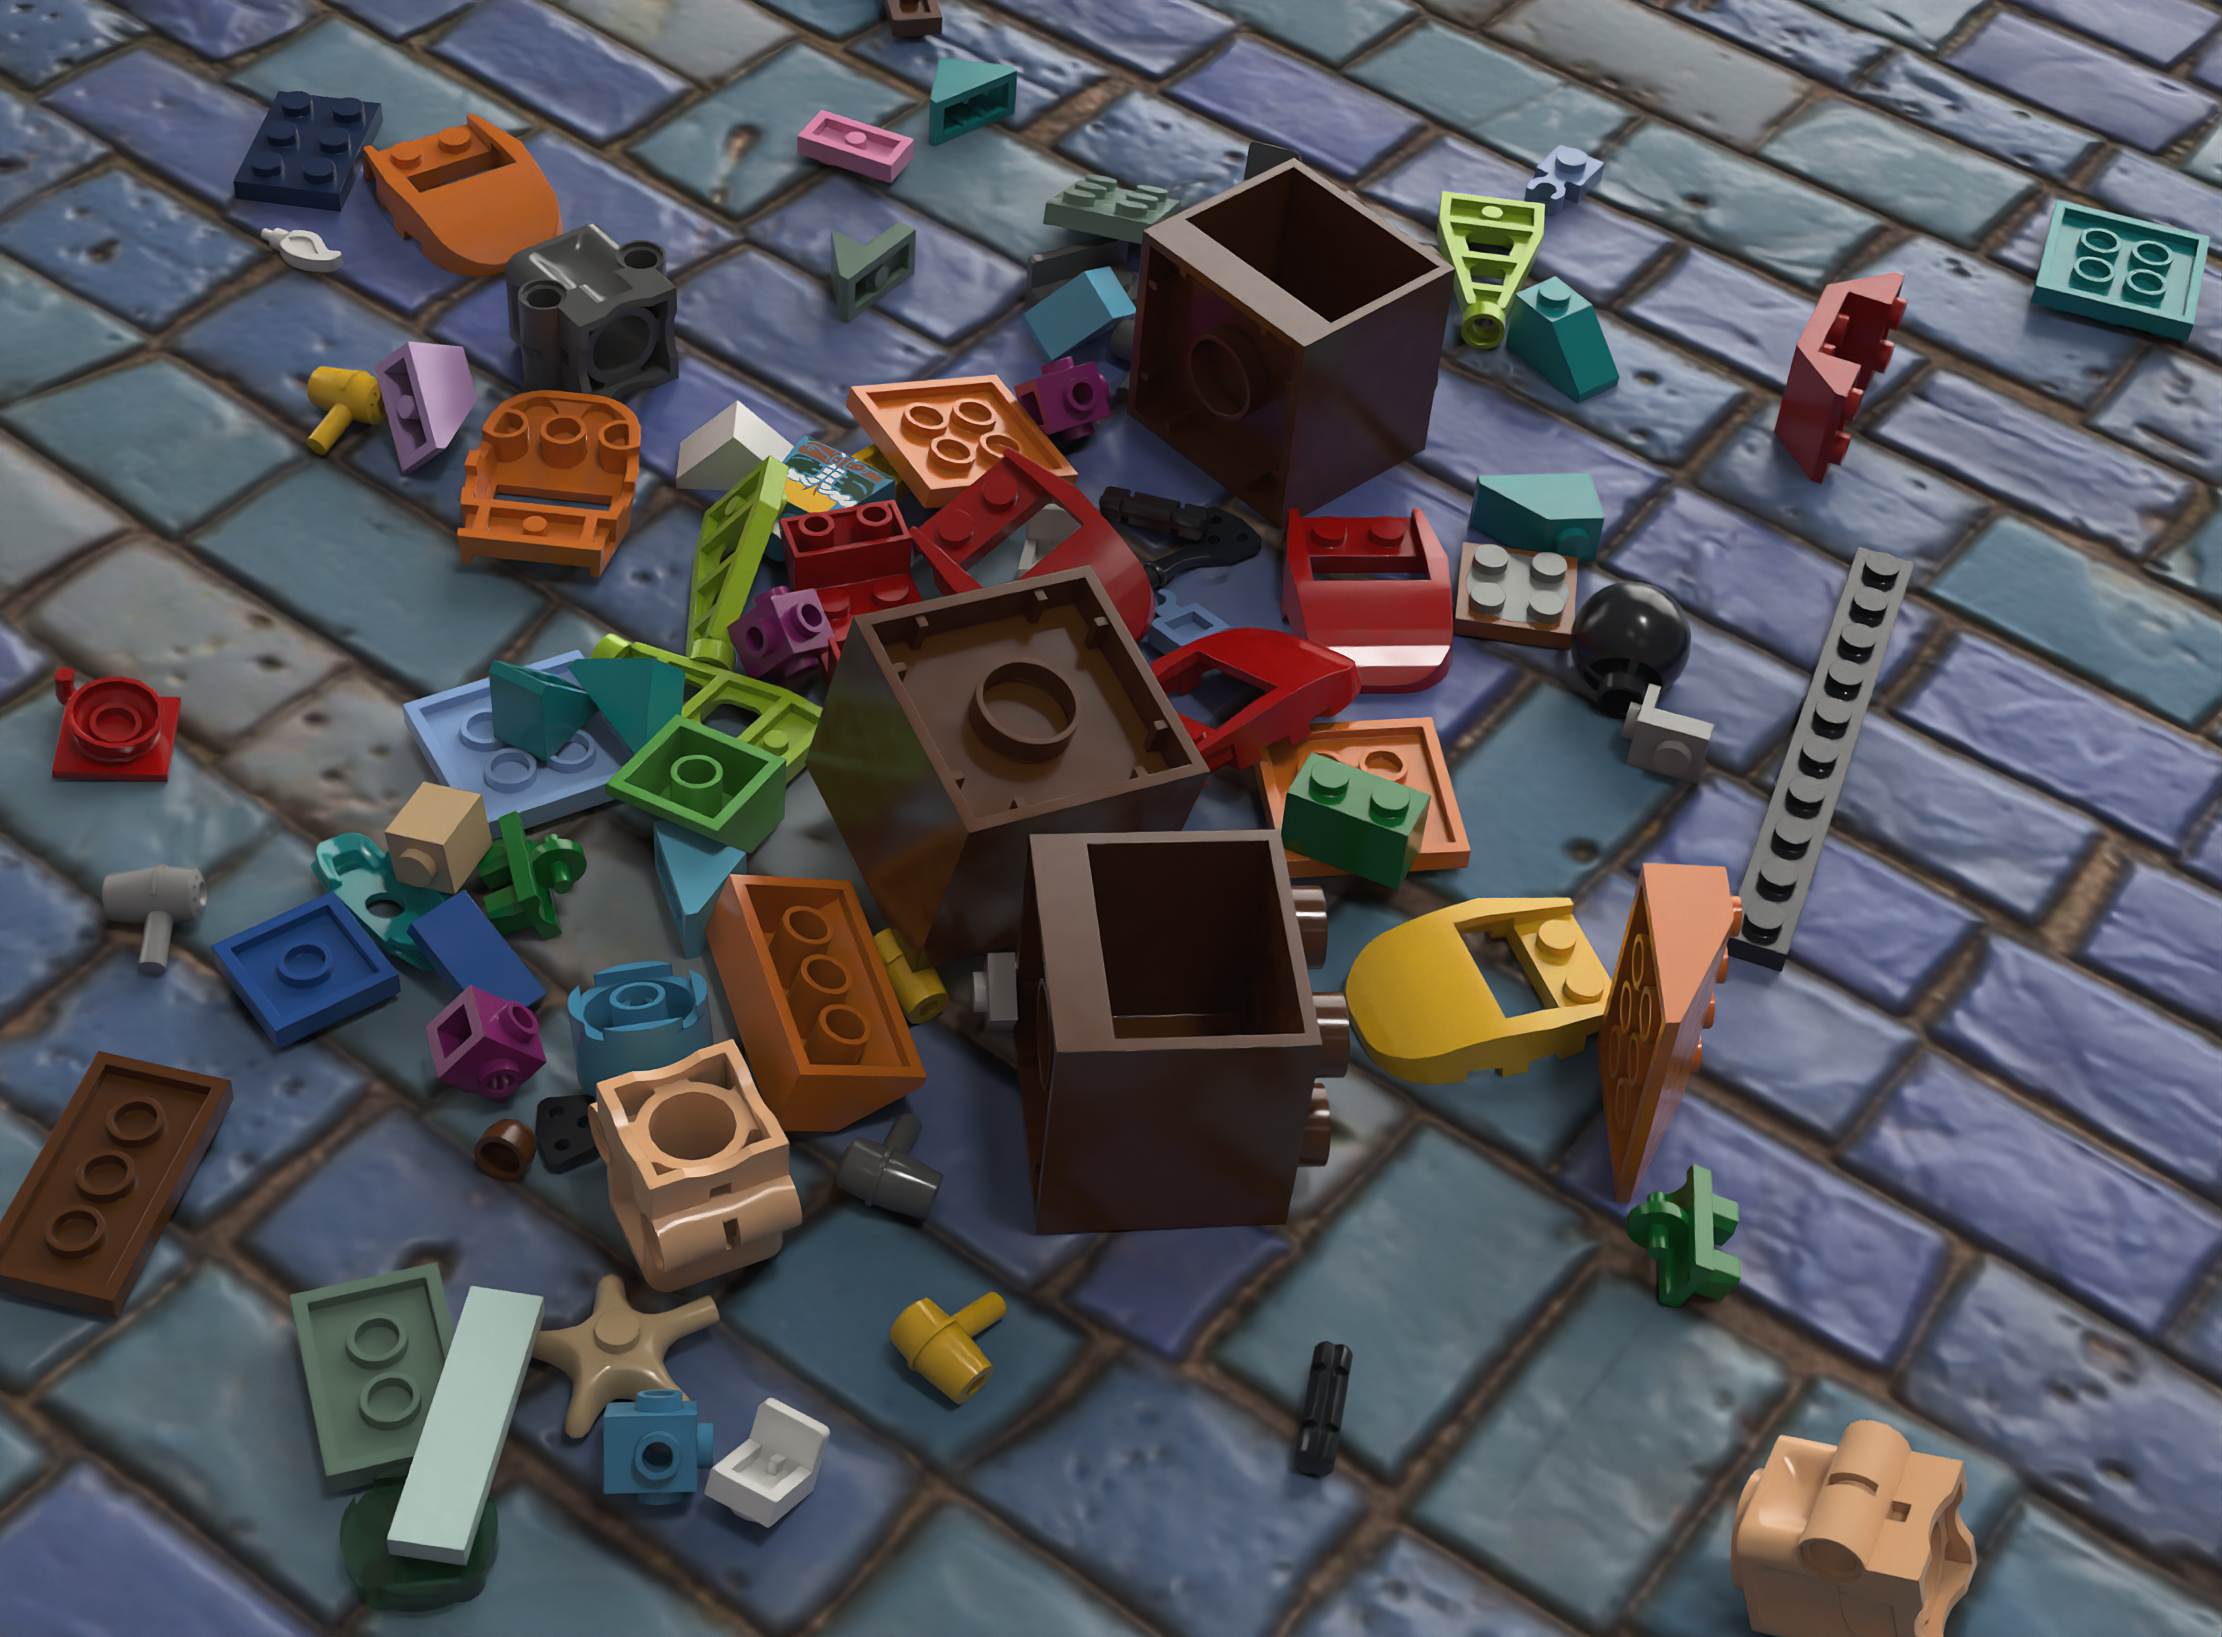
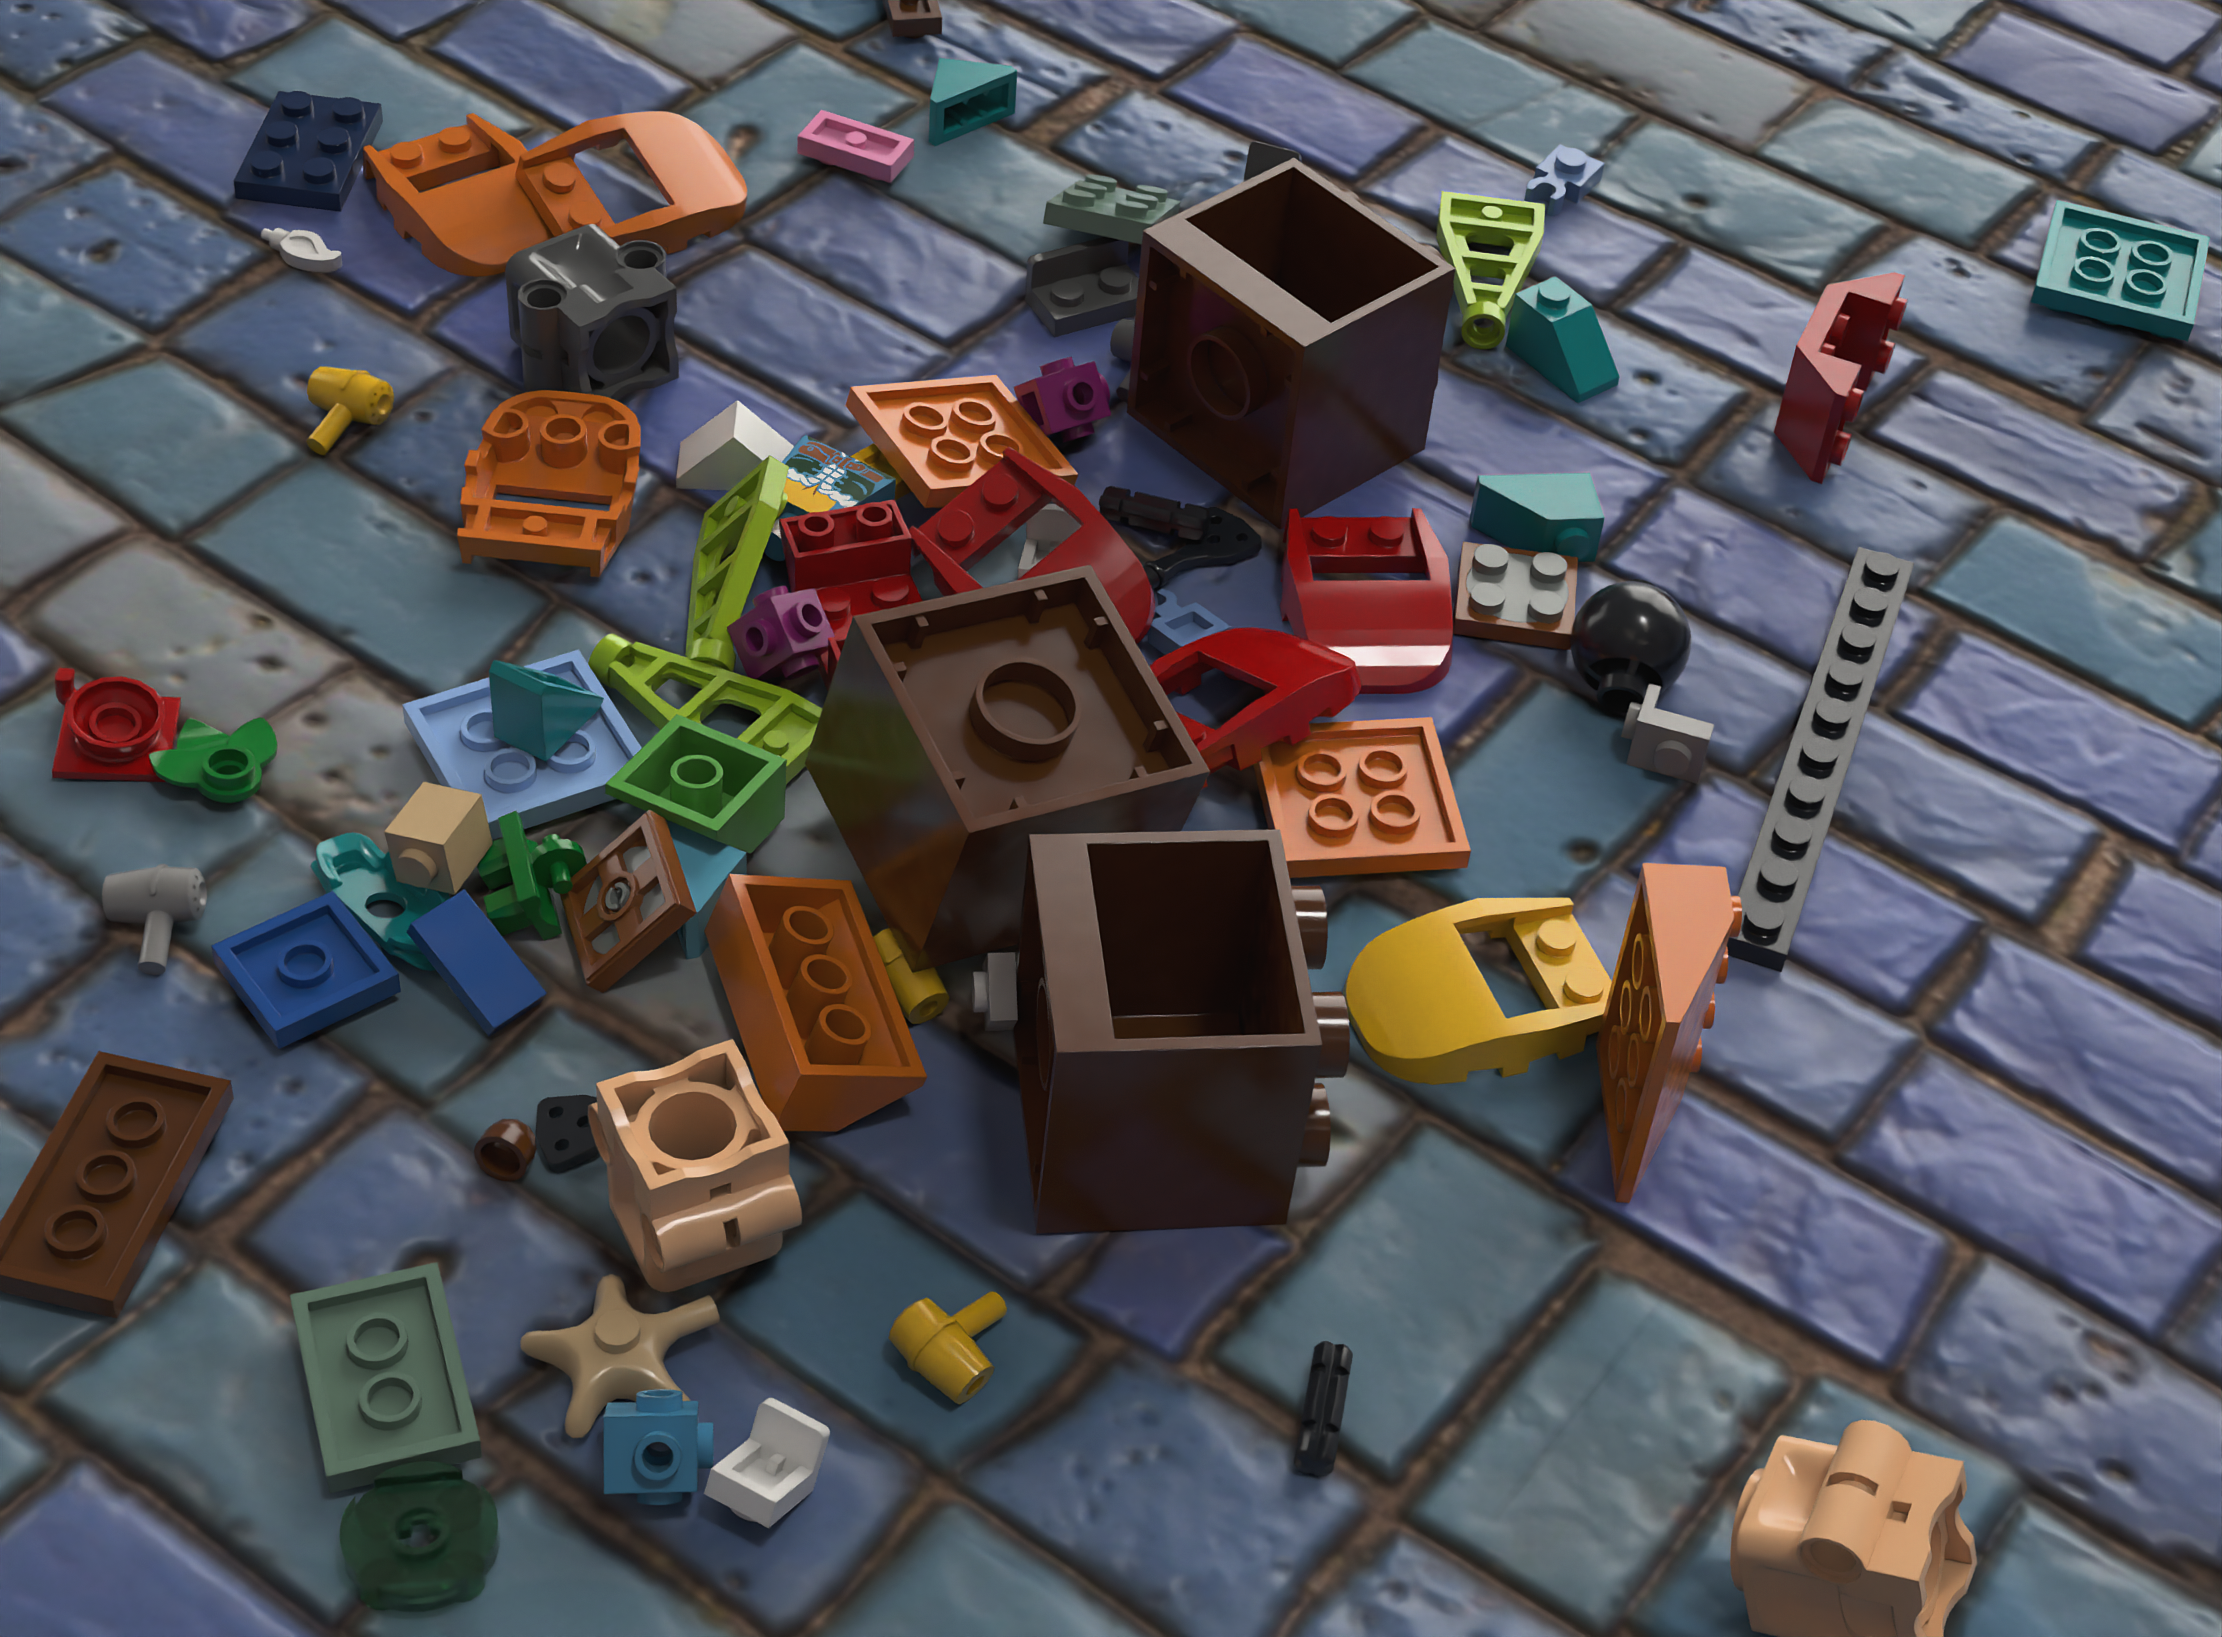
lavender slope [374,341,477,473] -> none
light aqua tile [387,1286,545,1566] -> none
magenta brick [425,985,547,1104] -> none
teal slope [567,658,686,754] -> none
dark azure brick [567,961,714,1103] -> none
sand green slope [831,221,916,324] -> none
dark grey piece [837,1113,944,1220] -> none
medium azure slope [1020,266,1136,363] -> none
green brick [1281,752,1431,890] -> none
green hips [1627,1164,1741,1308] -> none
none -> green plate [149,717,278,803]
none -> orange slope [515,111,747,255]
none -> dark orange piece [560,810,697,993]

